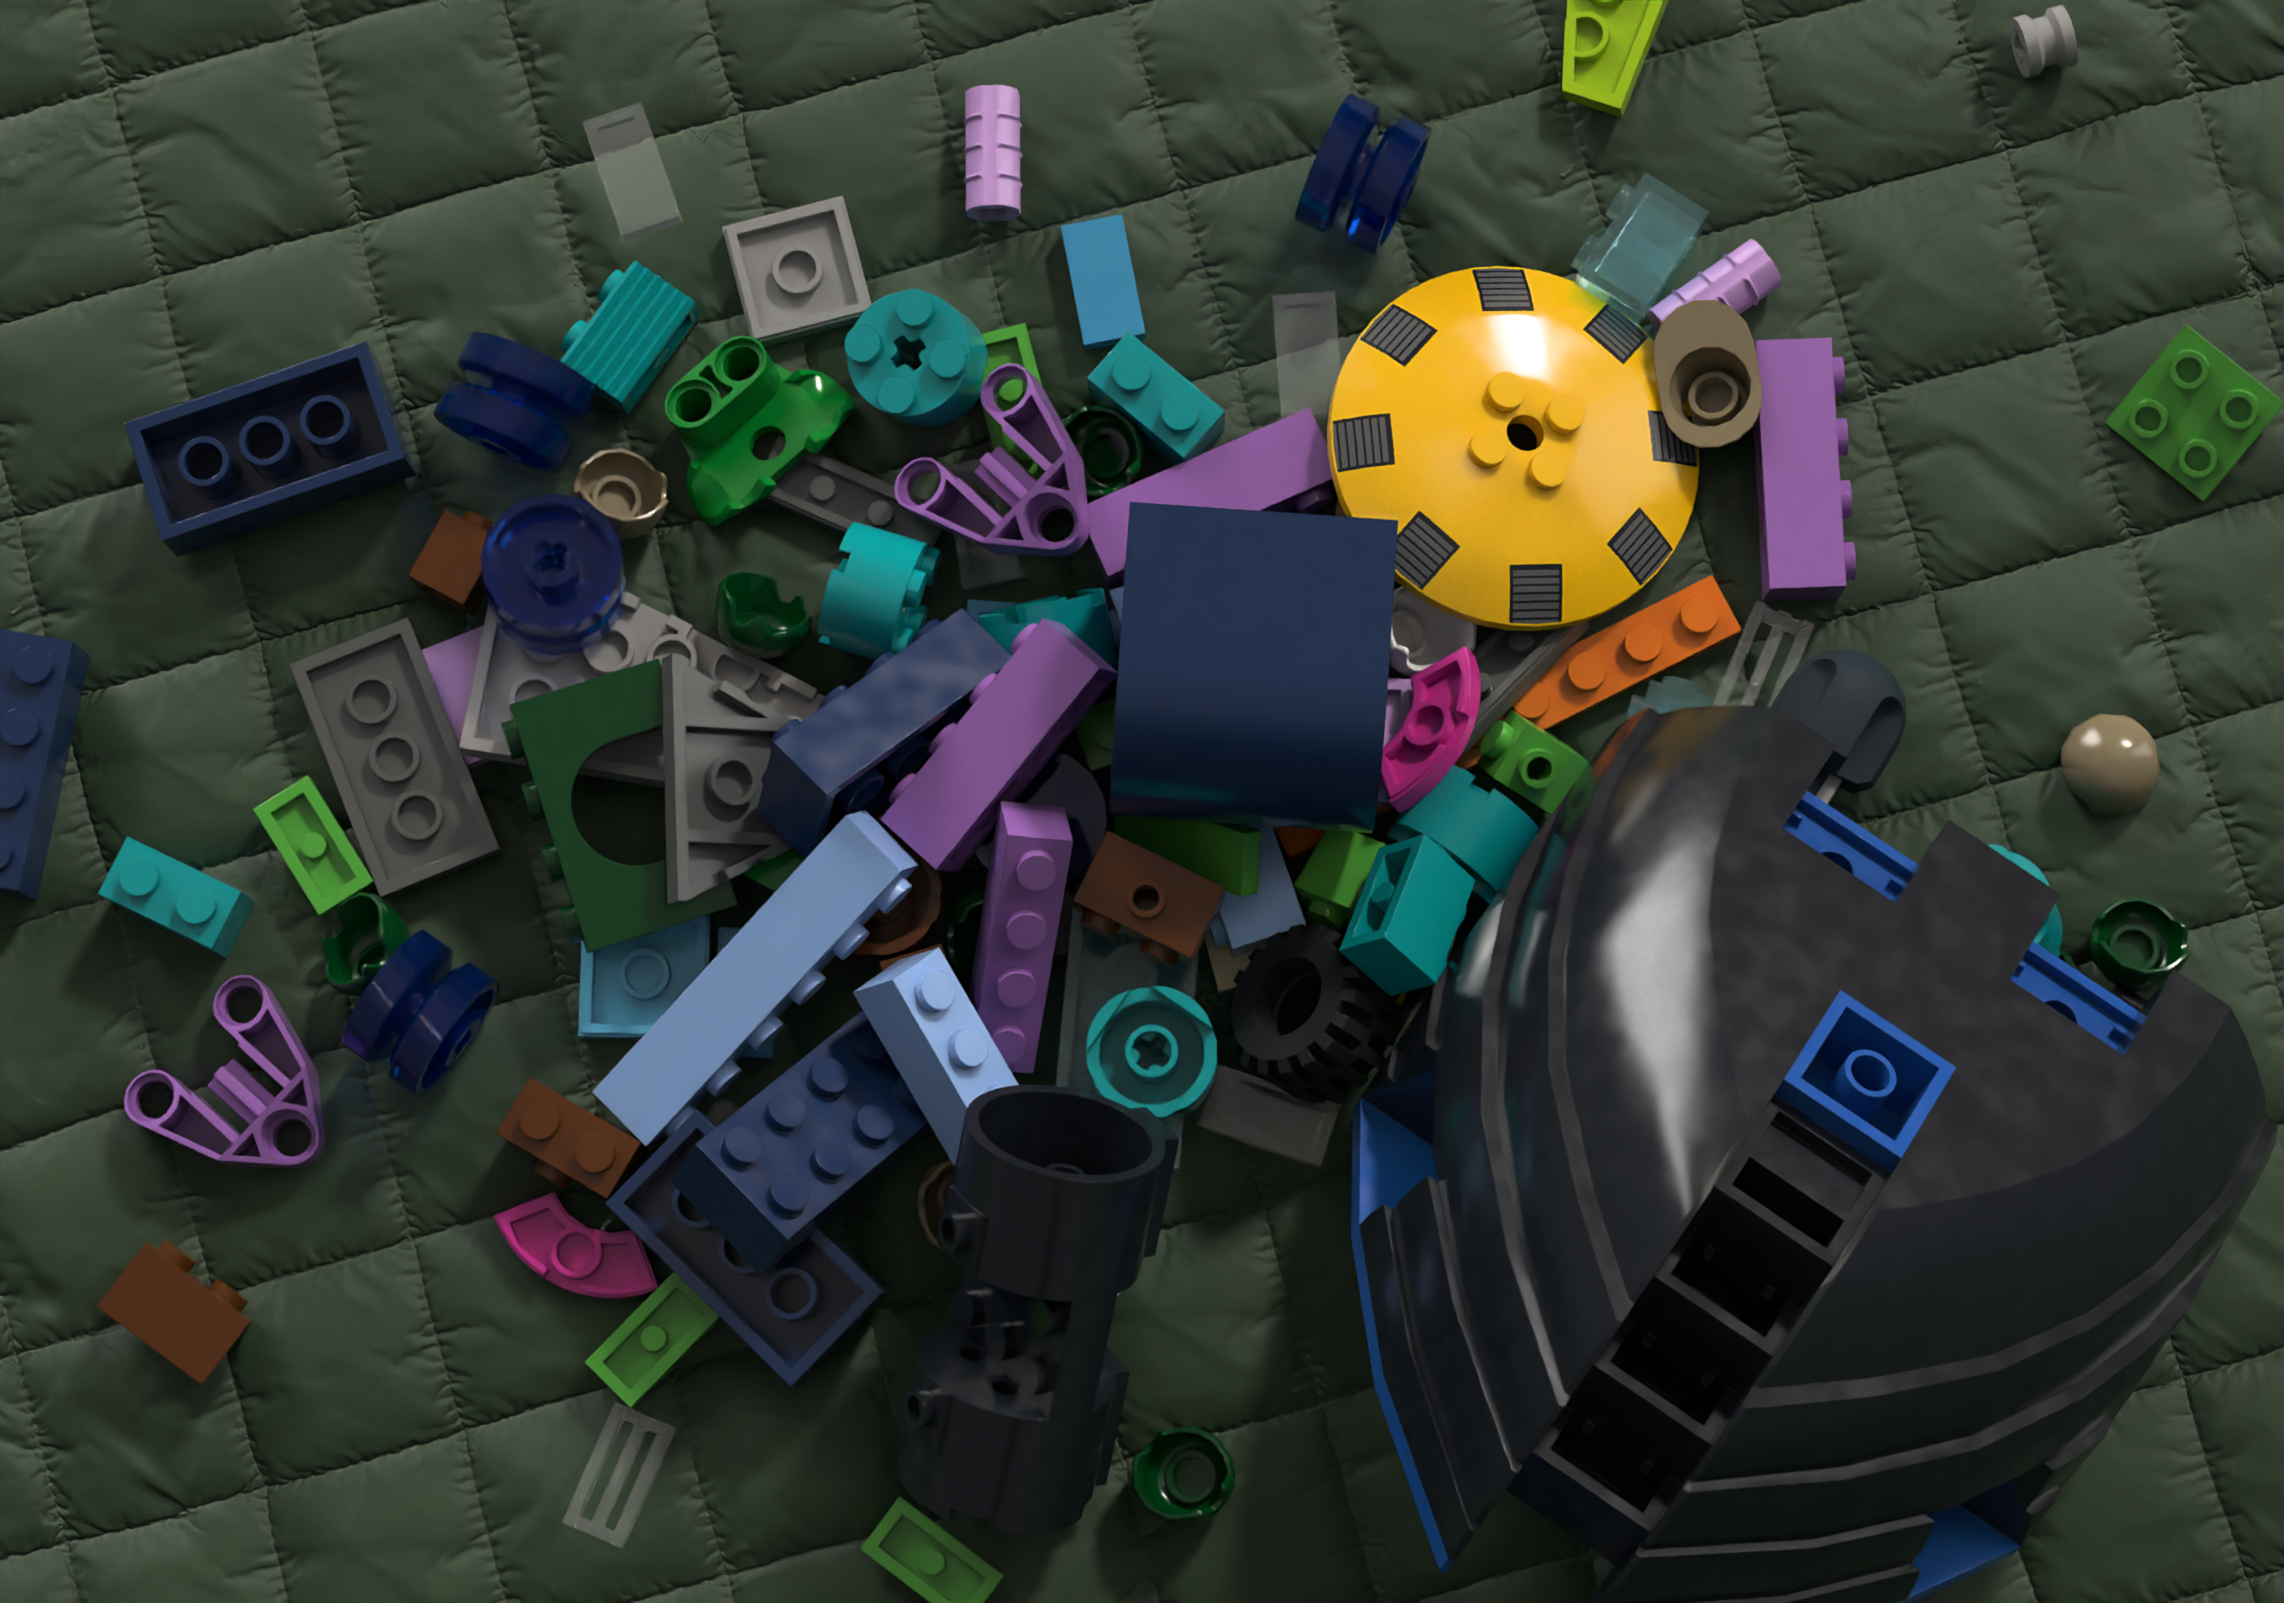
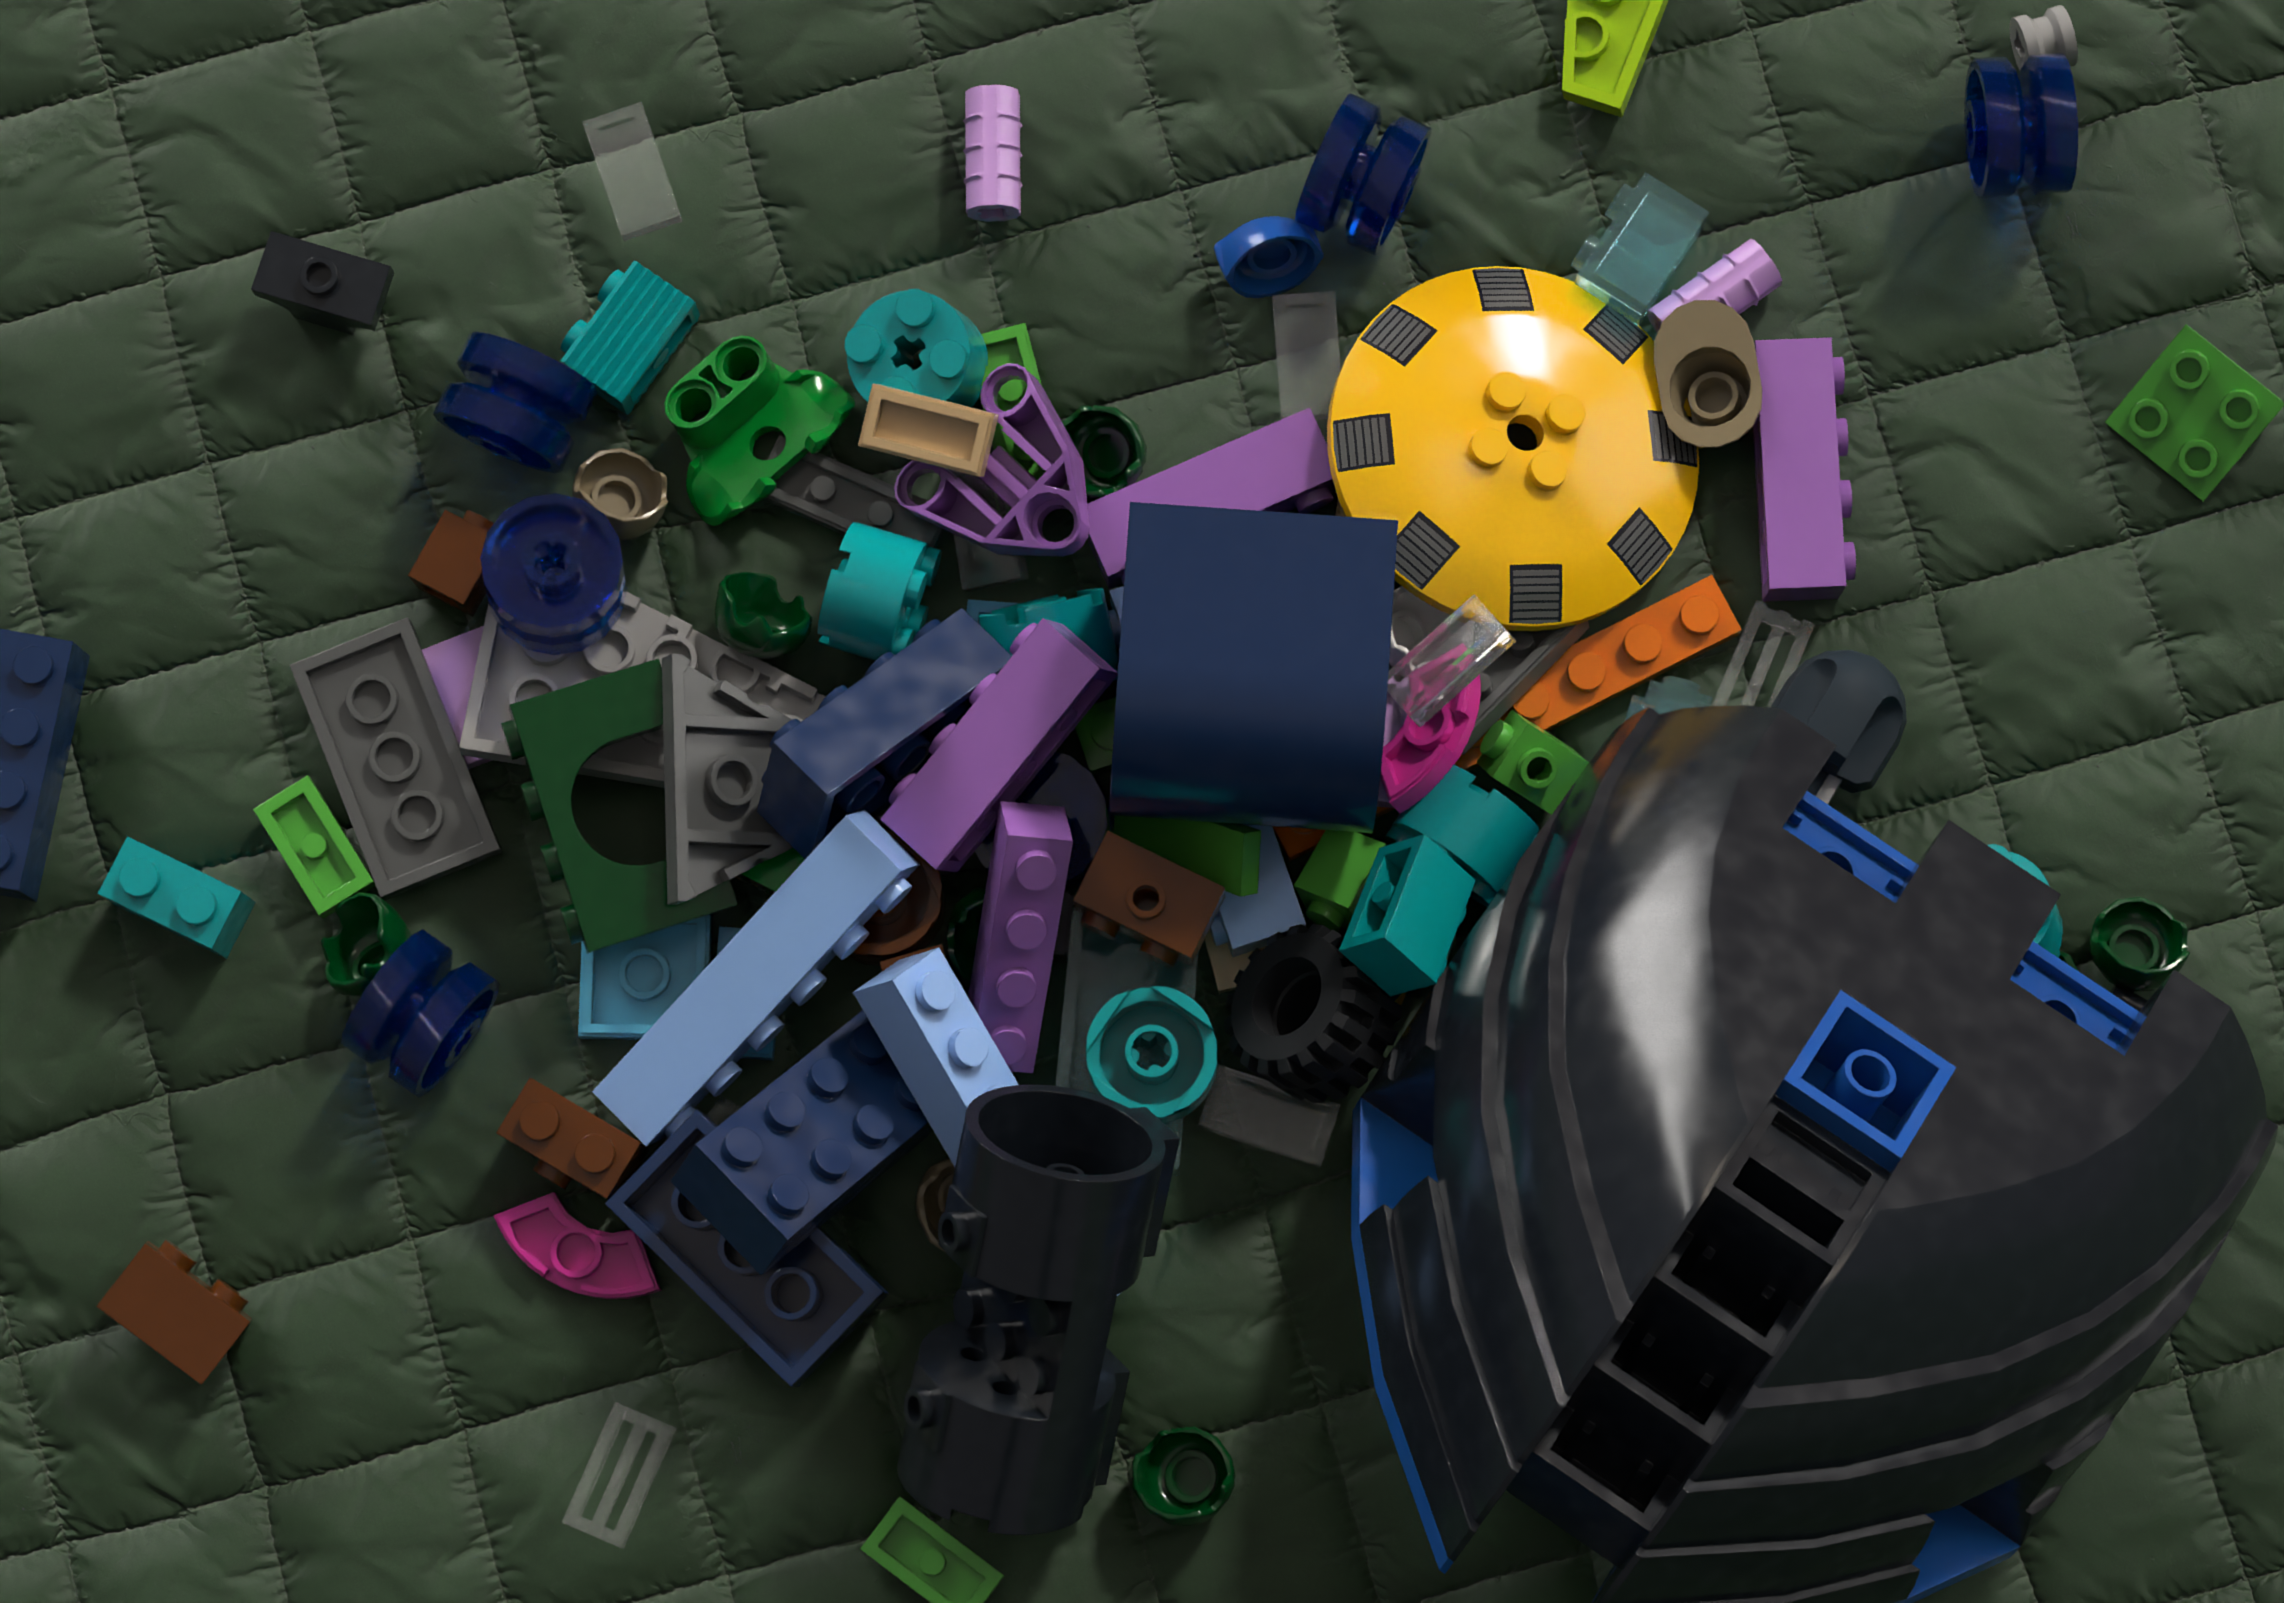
dark blue brick [124,341,416,557] -> none
medium lavender connector [124,975,325,1169] -> none
bright green plate [585,1272,722,1409] -> none
light grey tile [722,195,872,347] -> none
dark azure tile [1061,214,1146,351] -> none
teal brick [1087,331,1225,466] -> none
dark tan hair [2060,714,2160,816] -> none
none -> black brick [251,231,394,335]
none -> tan tile [858,384,999,477]
none -> blue hat [1214,216,1323,298]
none -> clear tile [1387,594,1516,727]
none -> clear blue wheel [1964,53,2078,198]

